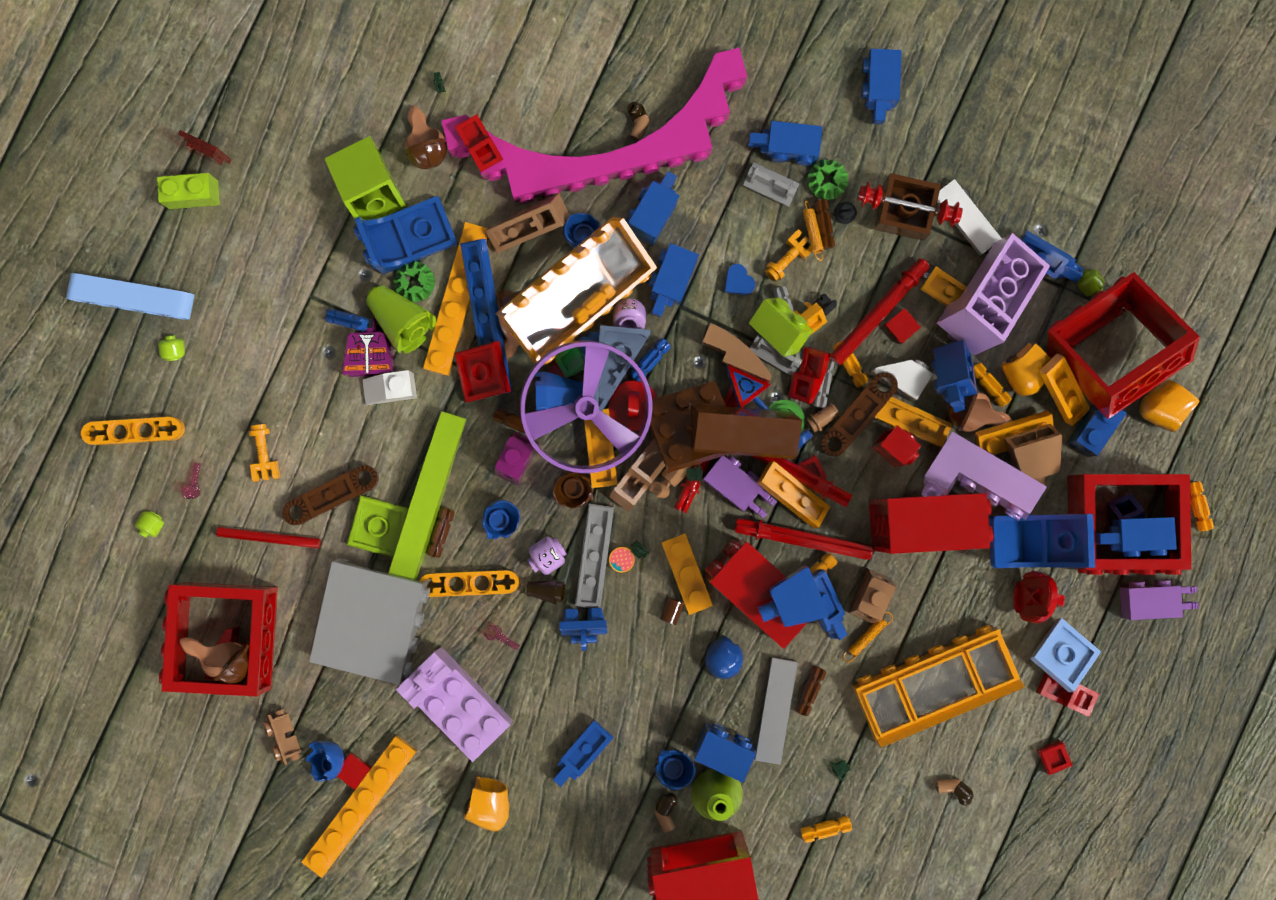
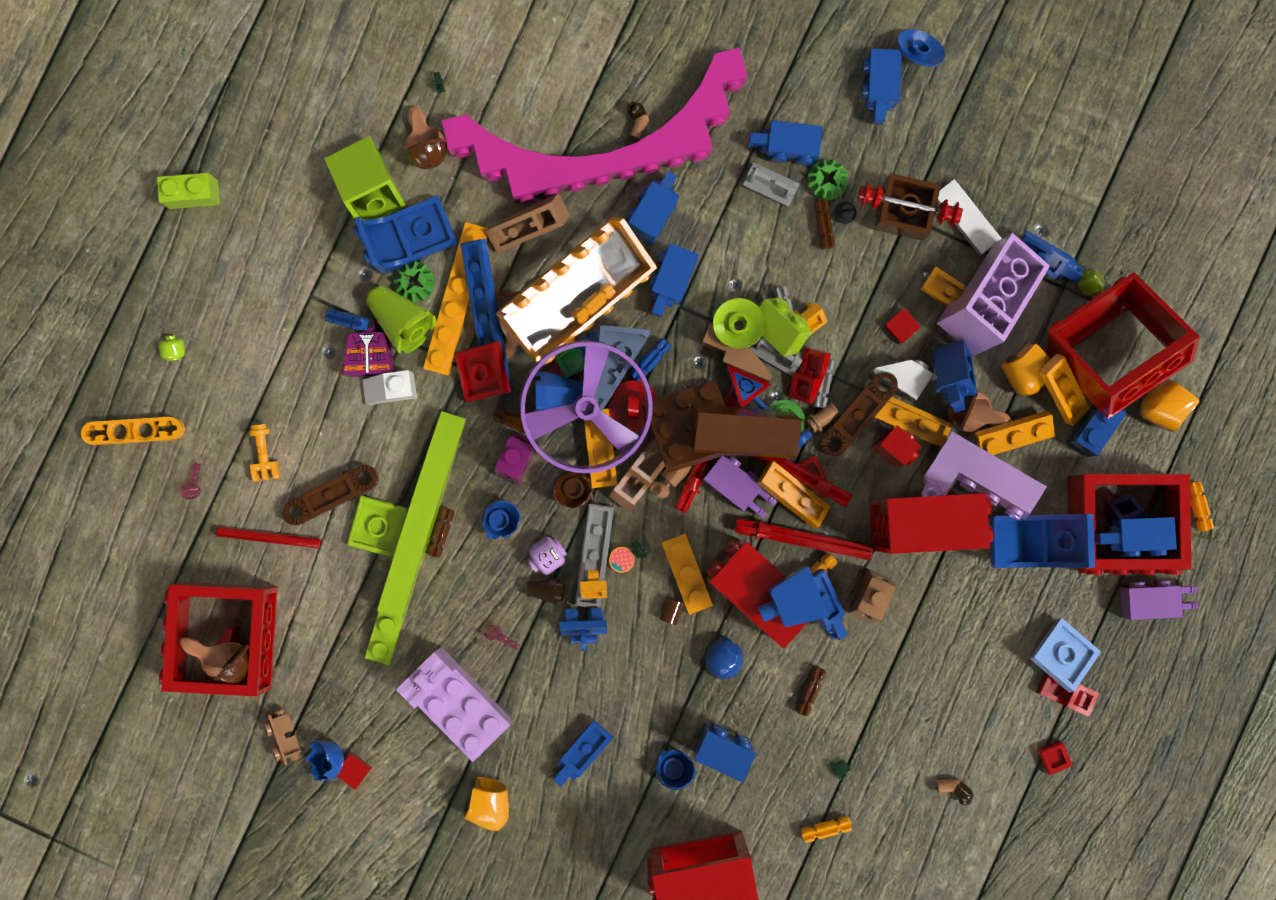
light blue beam [66,273,195,320] -> none
lime piece [135,511,164,538] -> none
clear red piece [178,130,232,166] -> none
light orange plate [301,735,417,878] -> none
light grey panel [309,558,430,685] -> none
light orange beam [419,570,520,597] -> none
red slope [455,114,504,172] -> none
blue hair [563,213,600,249] -> none
lavender head [613,298,646,329] -> none
dark brown arm [655,793,678,833] -> none
clear green piece [686,464,703,484] -> none
lime cone [691,769,743,821] -> none
blue tile [724,264,755,295] -> none
light grey tile [754,657,798,765] -> none
light orange hinge [764,229,812,282] -> none
light orange piece [803,201,824,261] -> none
black piece [815,294,837,316] -> none
red axle [830,258,930,365] -> none
light orange axle [833,340,869,388] -> none
light orange piece [843,612,893,663] -> none
window [852,625,1025,748] -> none
light orange axle [973,363,1012,407] -> none
medium nougat torso [1004,424,1062,486] -> none
red tile [1013,571,1065,624] -> none
none -> light orange tile [580,570,608,599]
none -> lime dish [713,298,765,349]
none -> blue dish [897,29,945,67]

